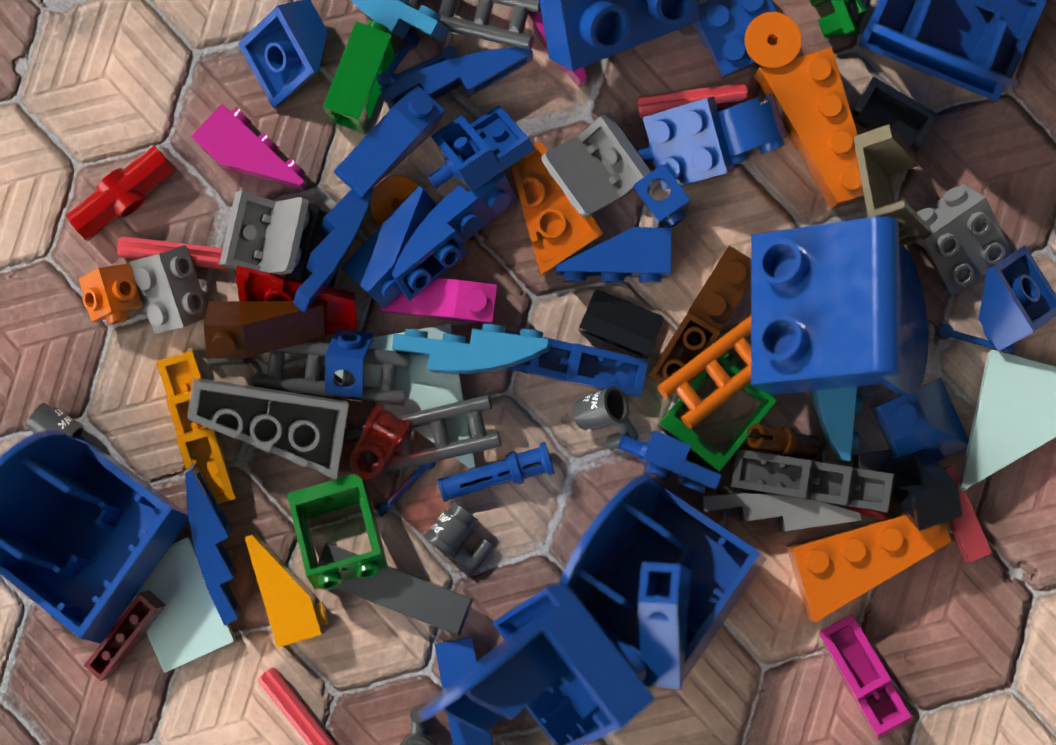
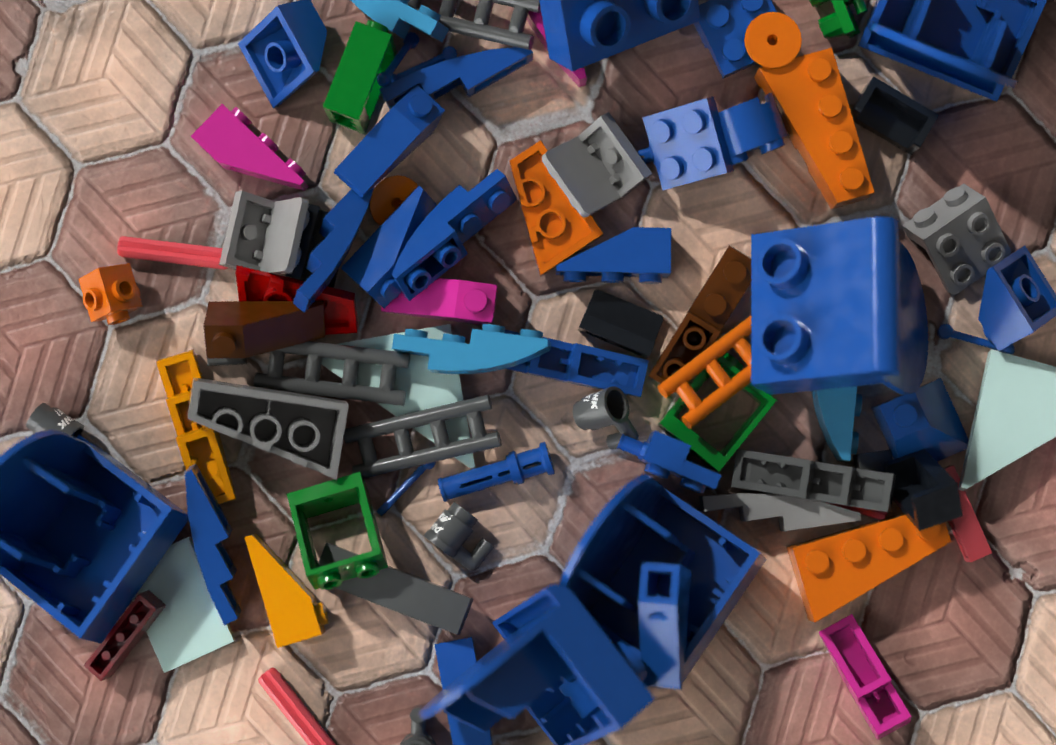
red piece [65,145,176,242] -> none
light grey bracket [130,245,207,334] -> none
blue bracket [325,329,373,398] -> none
clear red piece [350,402,413,479] -> none
blue plate [427,105,535,191] -> none
blue bracket [633,164,690,228] -> none
coral axle [637,83,748,118] -> none
reddish brown pin [747,423,821,459] -> none
dark tan panel [853,124,932,245] -> none

